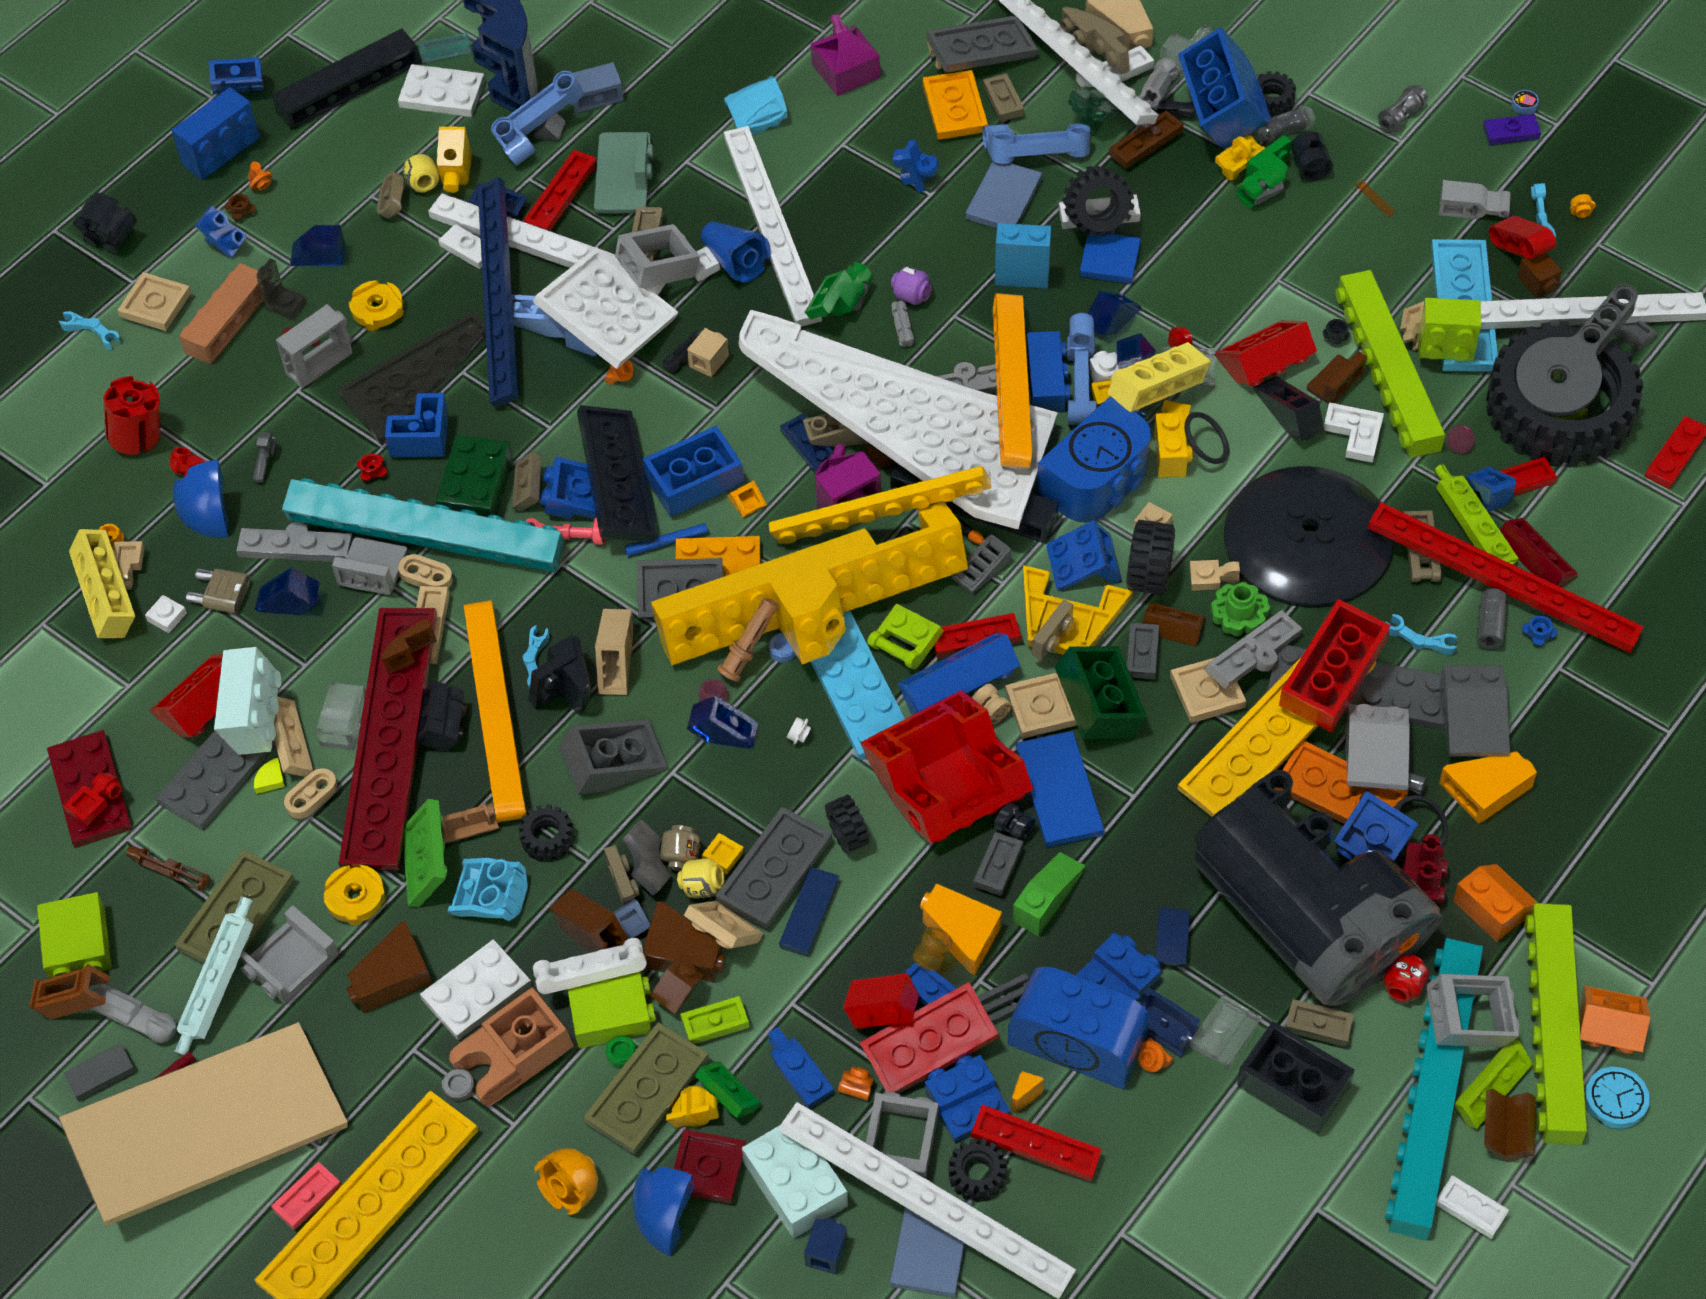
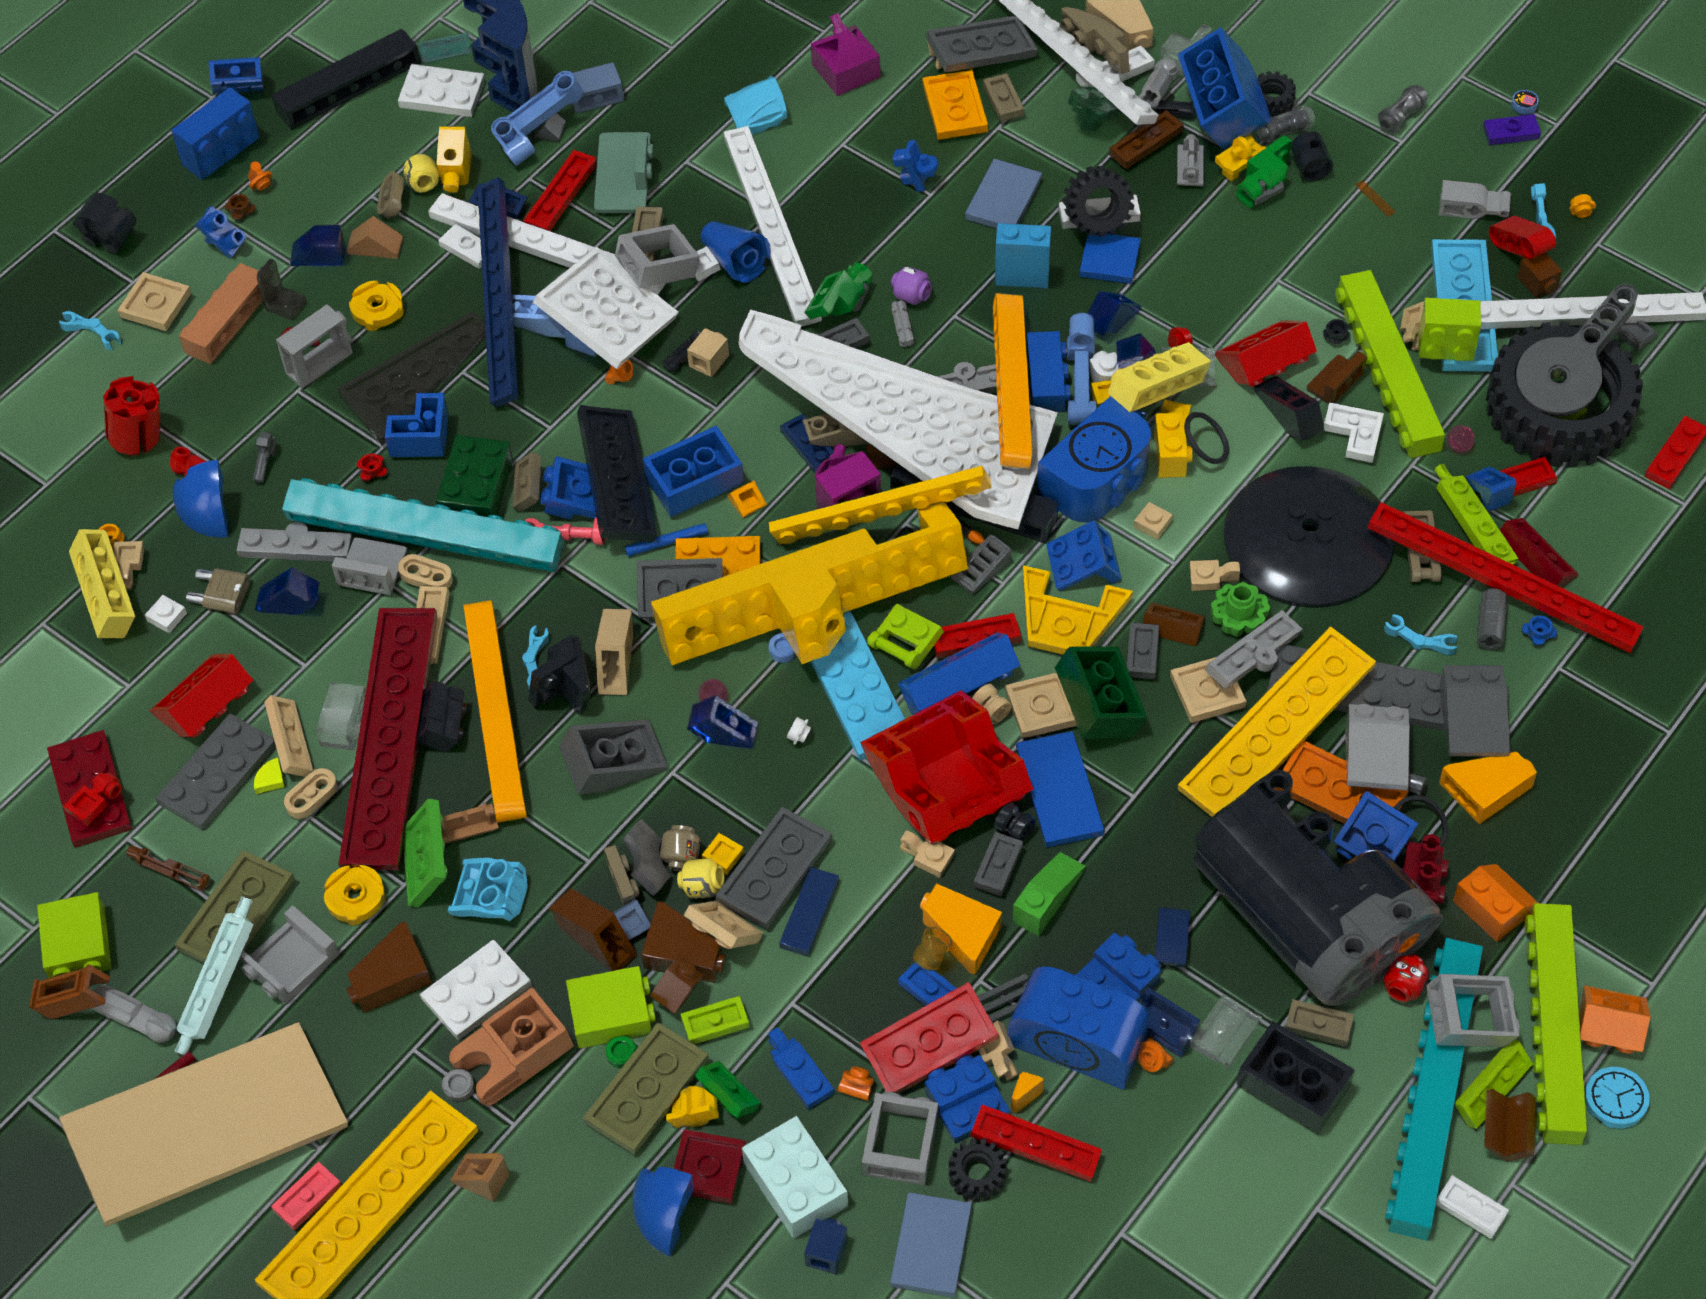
dark grey tile [64,1043,136,1102] -> none
light aqua brick [214,647,281,755] -> none
reddish brown slope [380,618,437,674] -> none
black tyre [519,804,574,862] -> none
white plate [533,938,647,994] -> none
light orange cylinder [535,1148,598,1215] -> none
medium nougat pin [717,597,779,682] -> none
white plate [779,1102,1076,1299] -> none
black tyre [825,794,870,853] -> none
red brick [843,973,919,1029] -> none
medium blue piece [982,124,1090,164] -> none
dark tan plate [1032,600,1075,661] -> none
black tyre [1126,520,1175,595] -> none
red brick [1279,599,1391,733] -> none
none -> medium nougat slope [346,216,403,259]
none -> medium nougat slope [451,1153,509,1202]
none -> dark grey plate [818,318,870,348]
none -> tan plate [900,831,955,878]
none -> tan plate [978,1021,1018,1081]
none -> light grey hinge [1177,134,1203,186]

